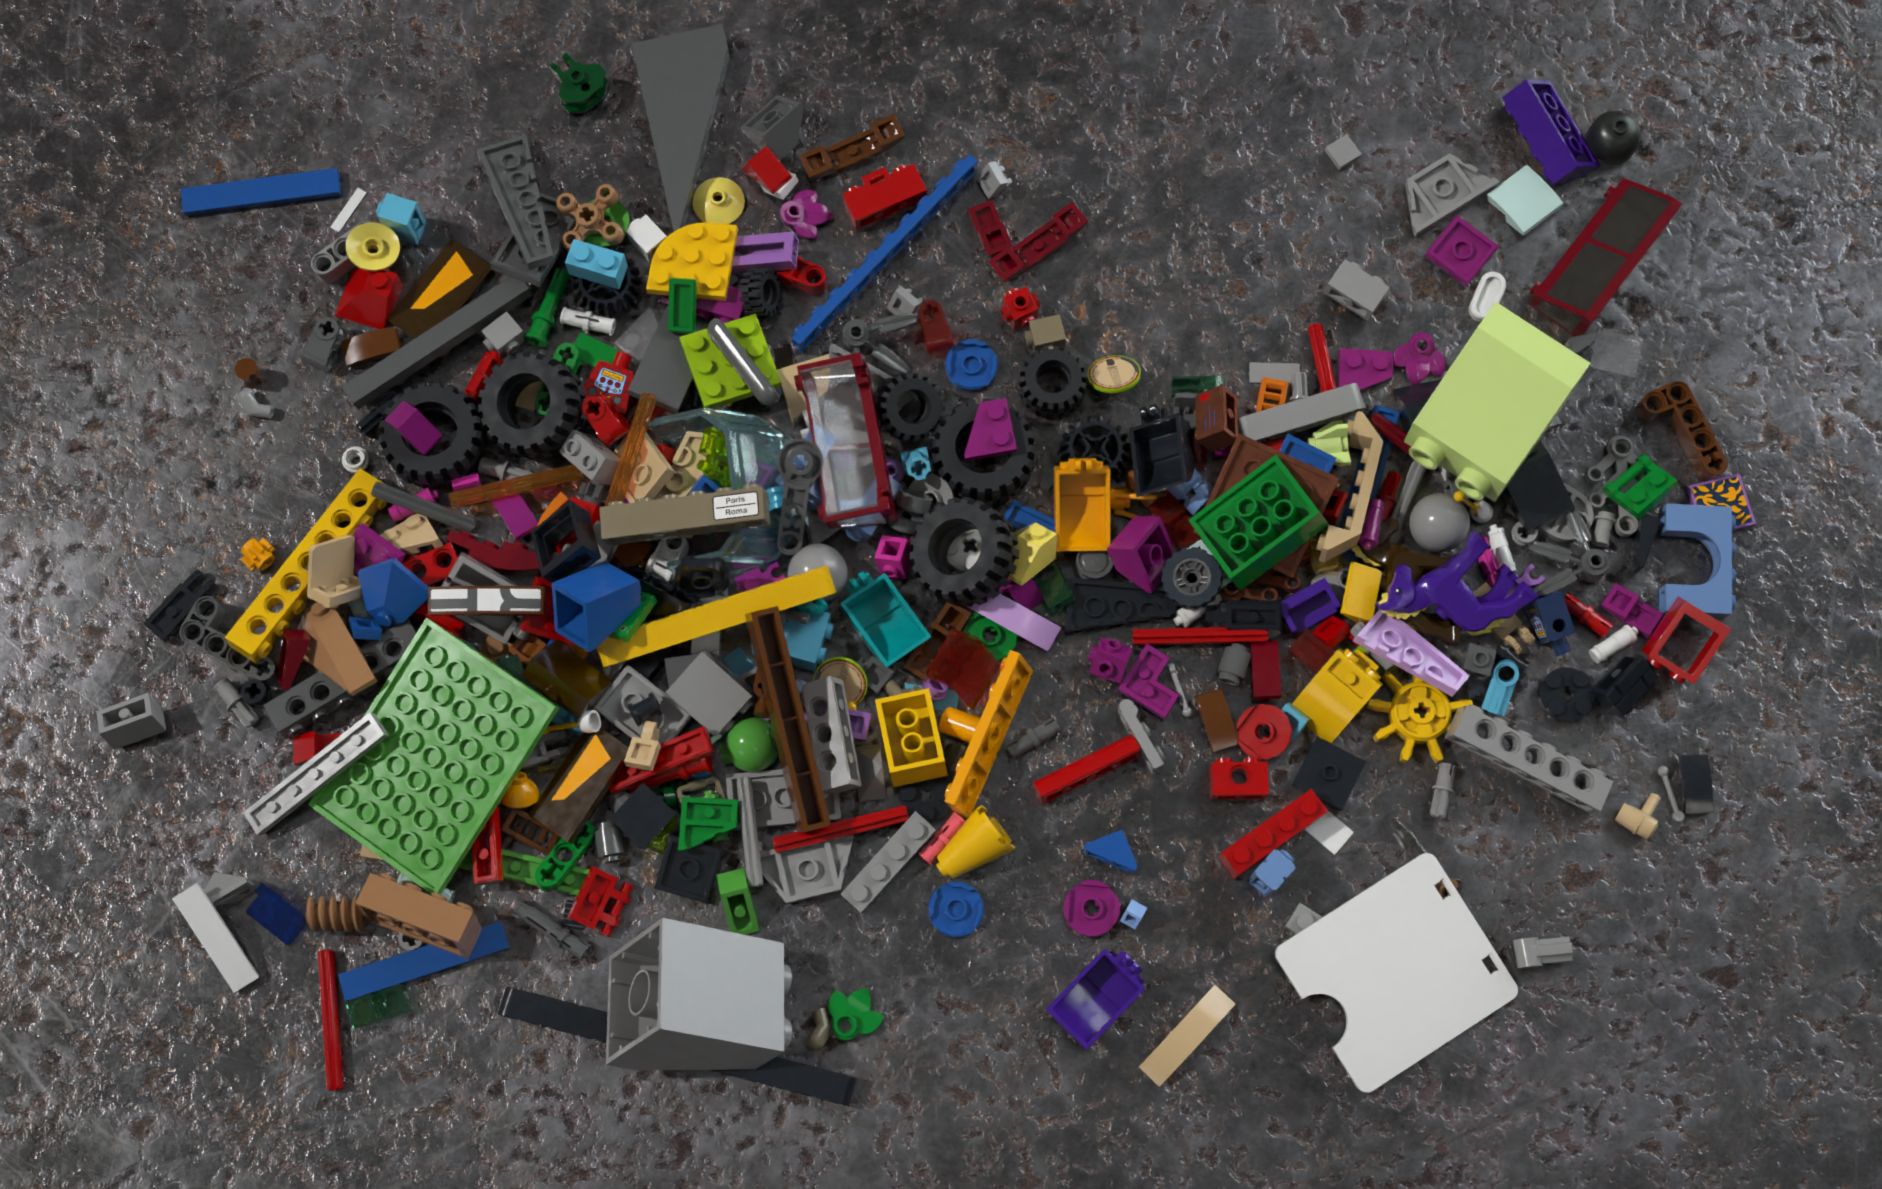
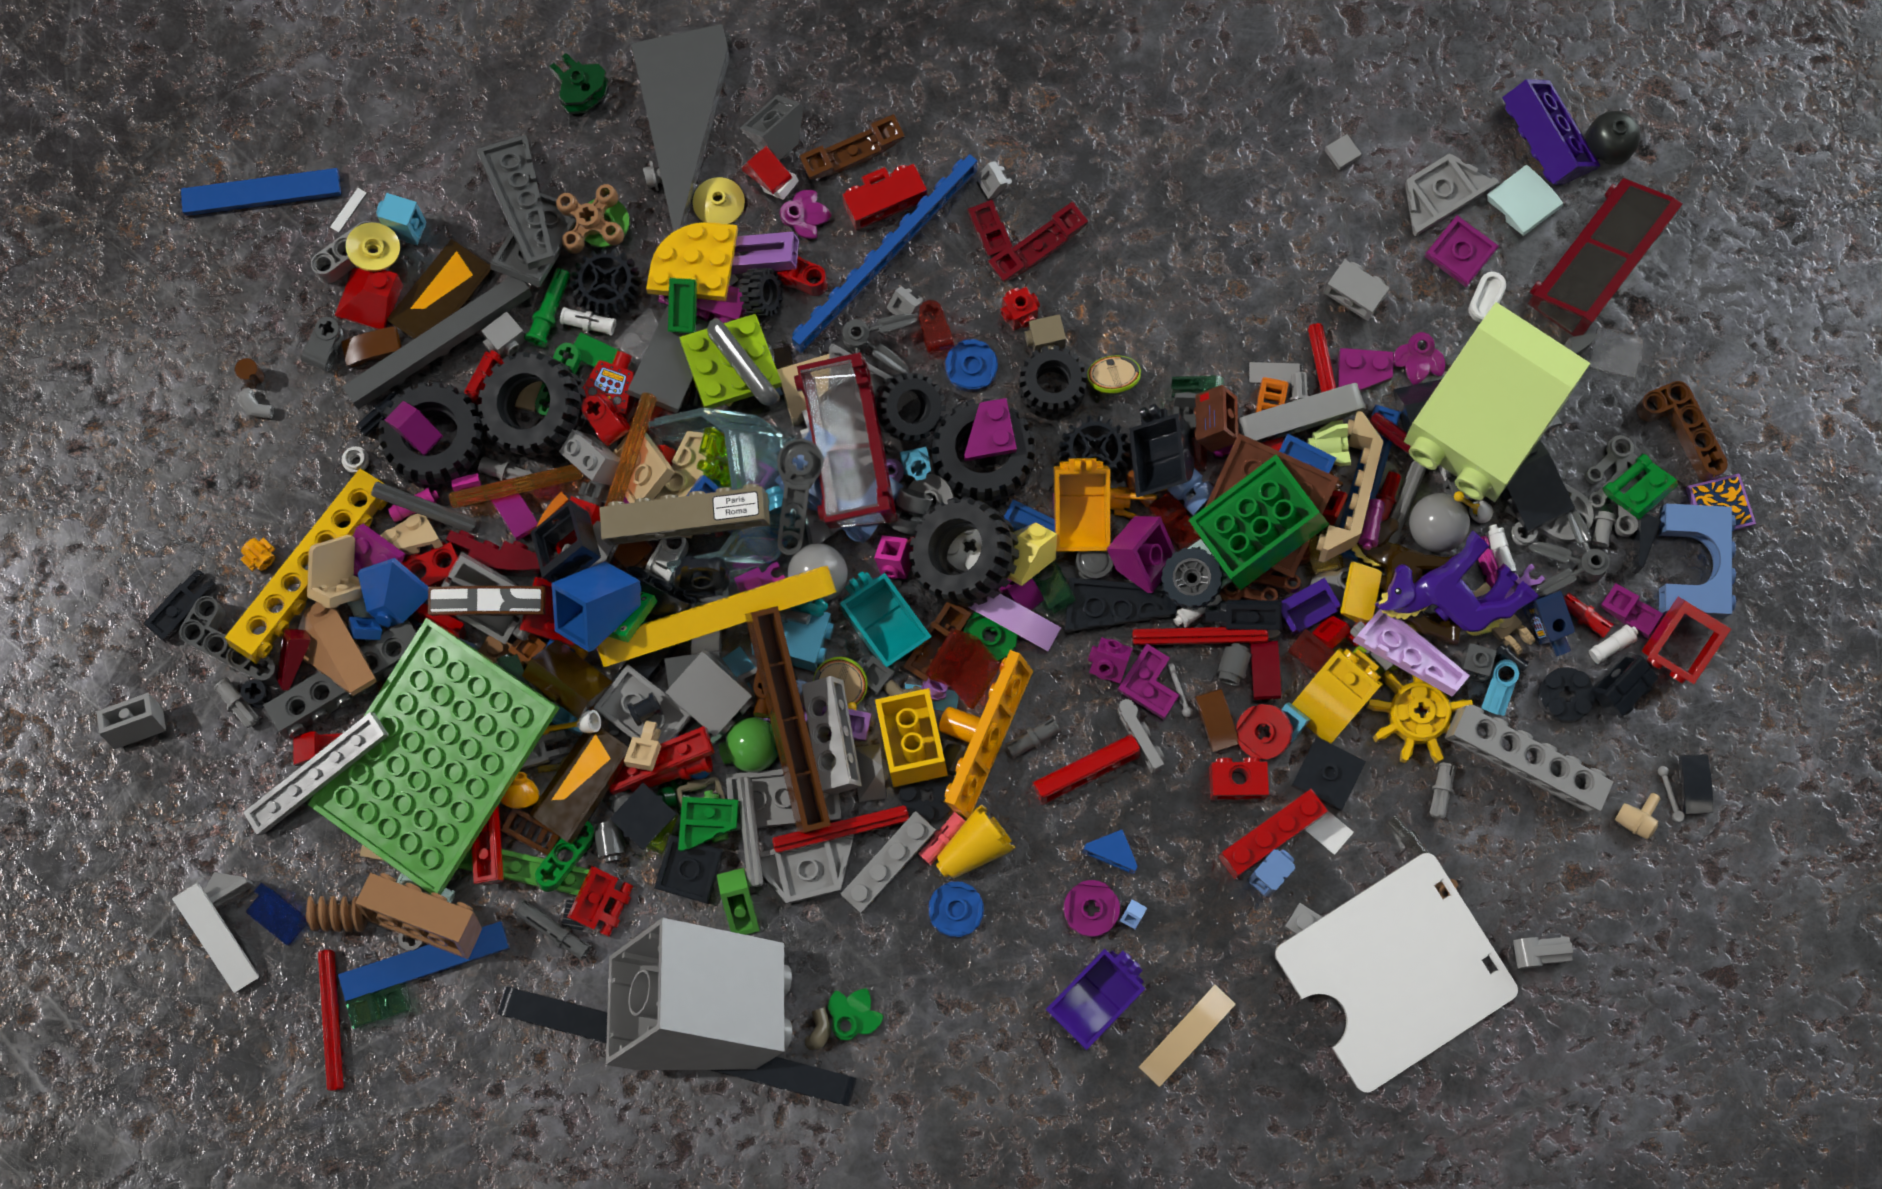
medium azure brick [565,239,628,289] -> none
white brick [626,215,667,263] -> none
none -> light grey plate [643,161,662,191]

